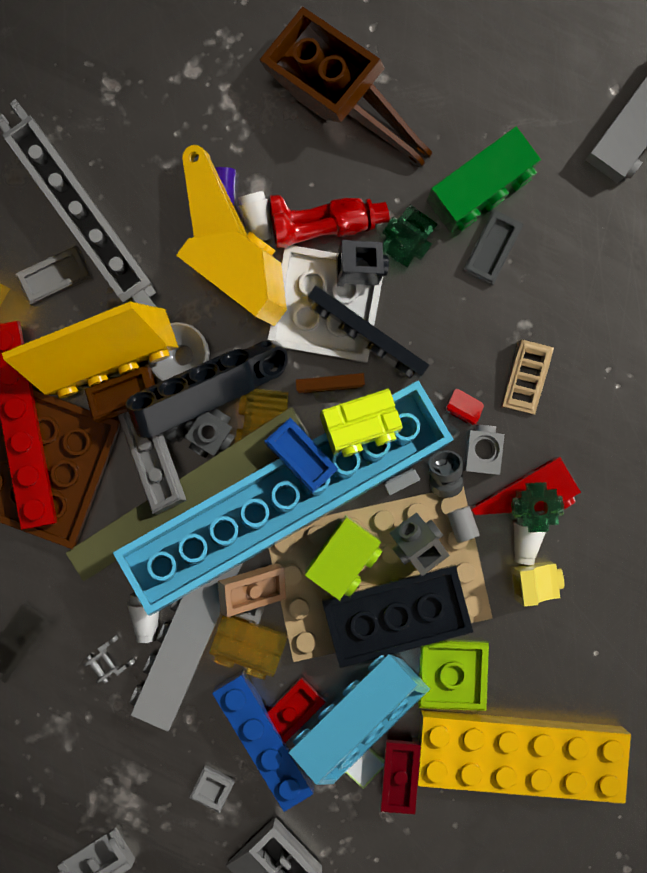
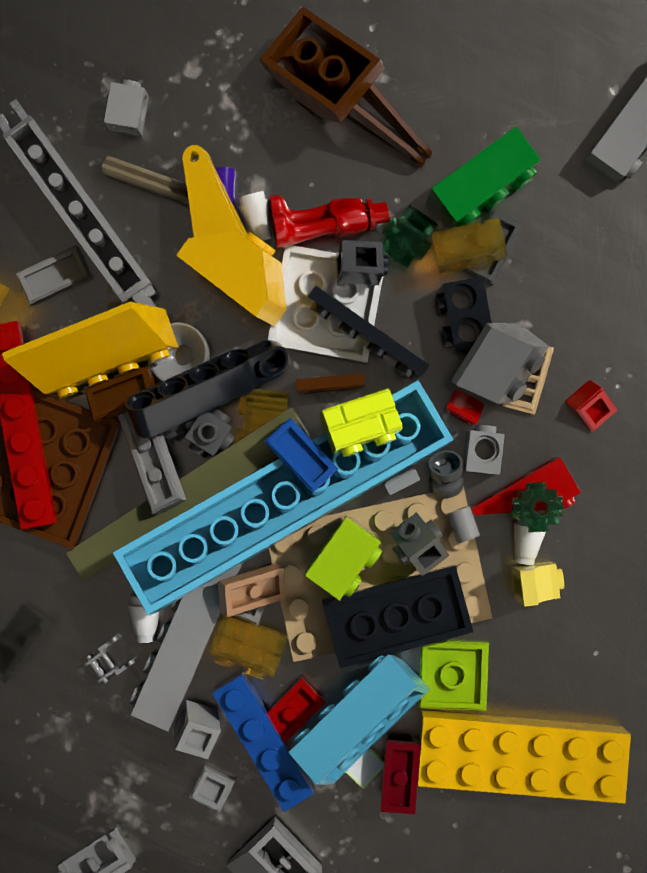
none -> dark tan axle [101,156,189,205]
none -> light grey brick [104,80,149,136]
none -> light grey brick [174,700,221,759]
none -> clear yellow brick [431,217,507,273]
none -> black brick [436,276,492,354]
none -> dark grey slope [451,323,549,404]
none -> red slope [566,380,618,432]

